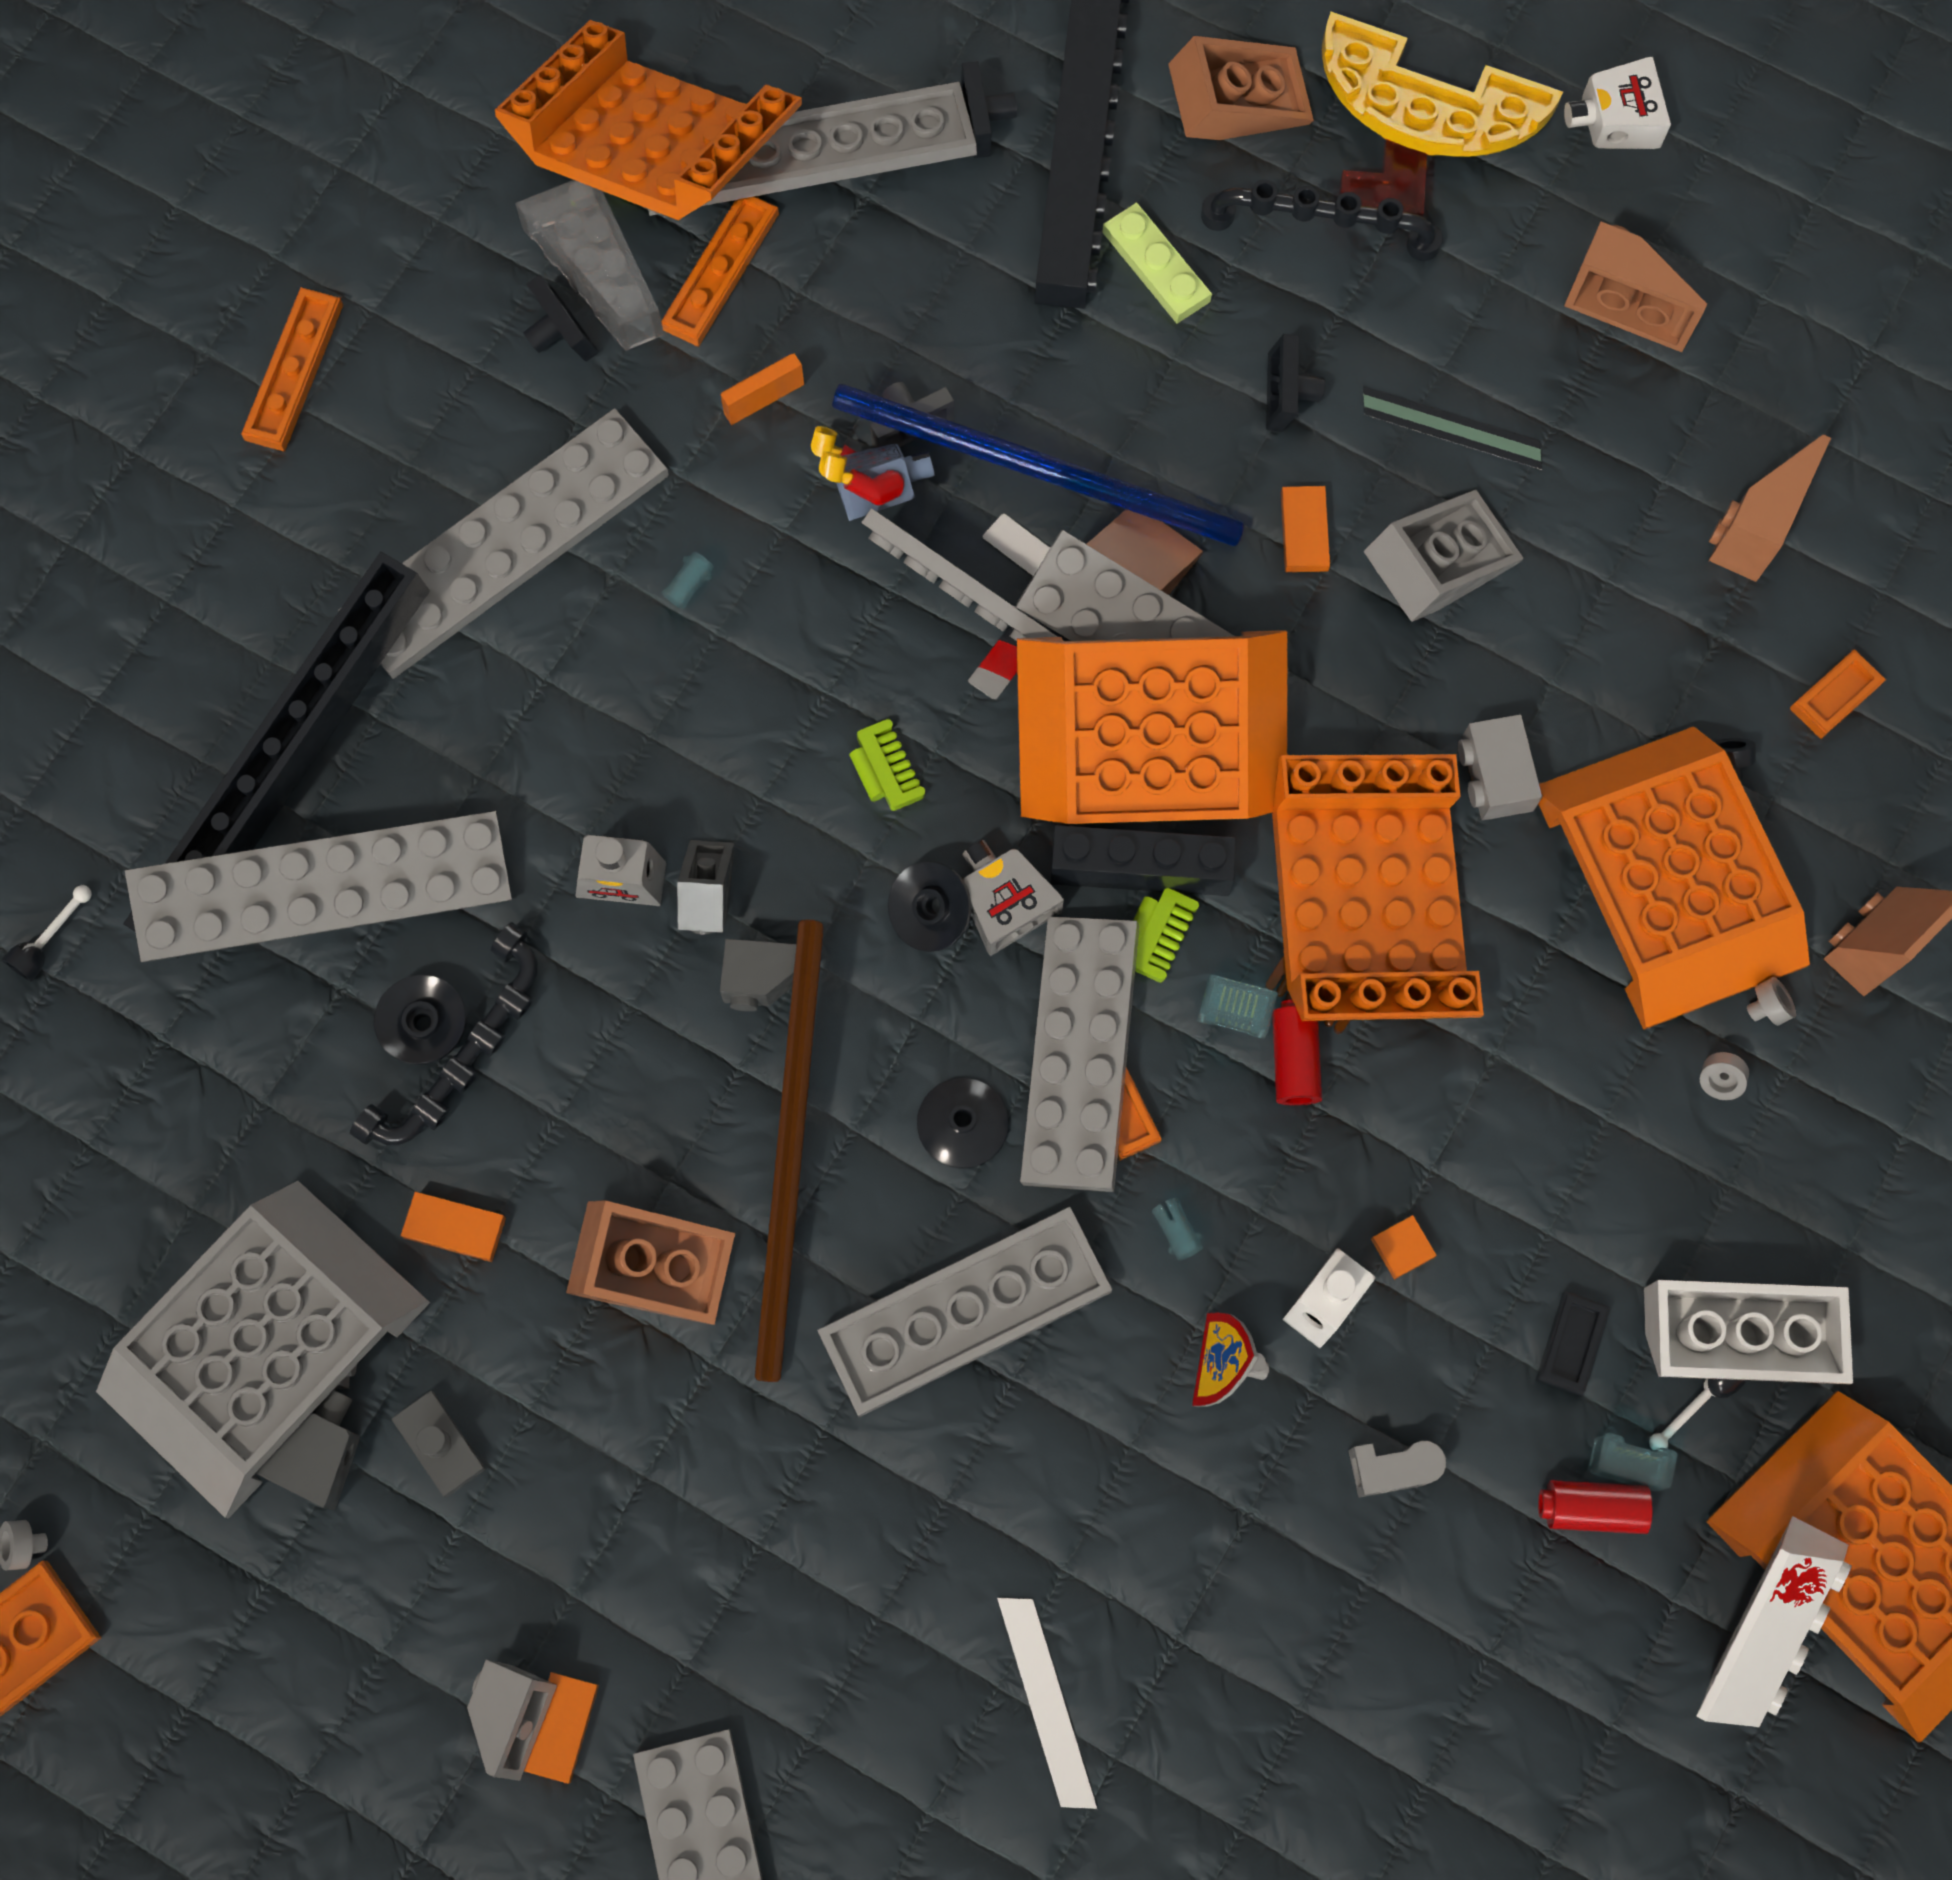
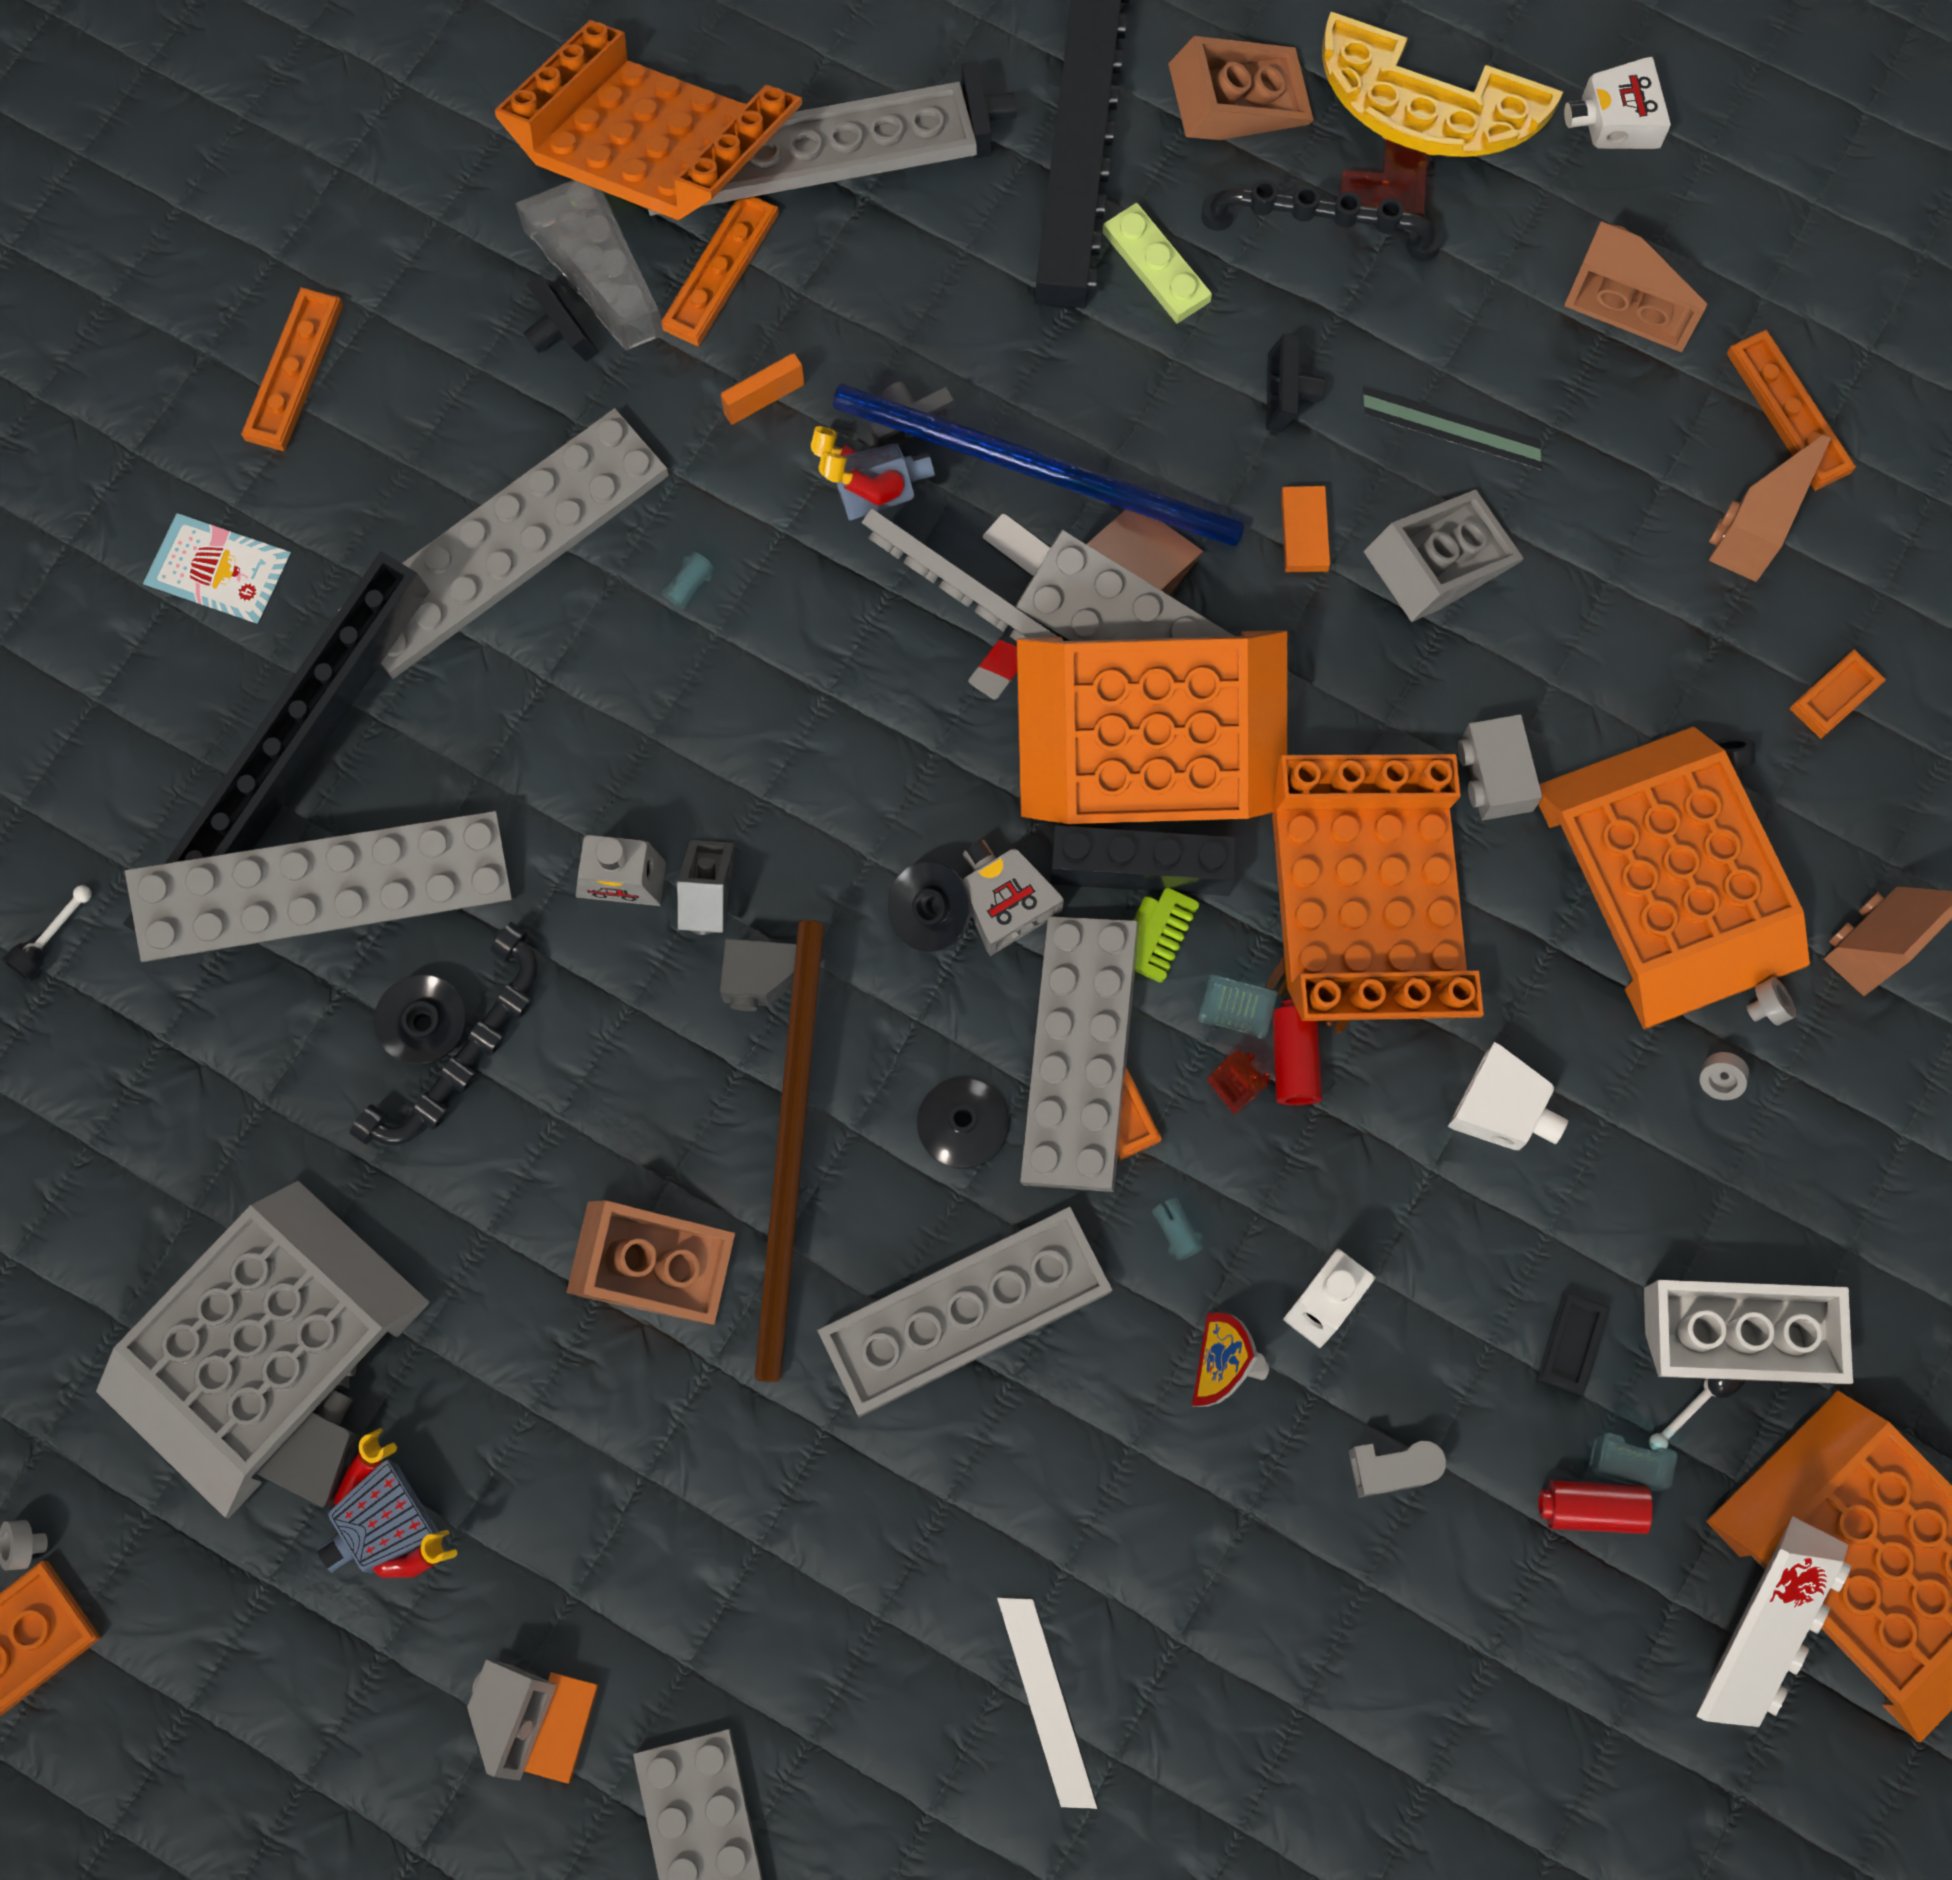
dark grey tile [391,1391,486,1498] -> none
orange tile [401,1192,506,1262] -> none
lime piece [849,719,925,811] -> none
orange tile [1371,1215,1437,1280] -> none
none -> sticker [143,513,291,624]
none -> torso [316,1428,457,1579]
none -> clear red tile [1206,1049,1270,1115]
none -> white torso [1448,1042,1569,1150]
none -> orange tile [1726,329,1856,491]

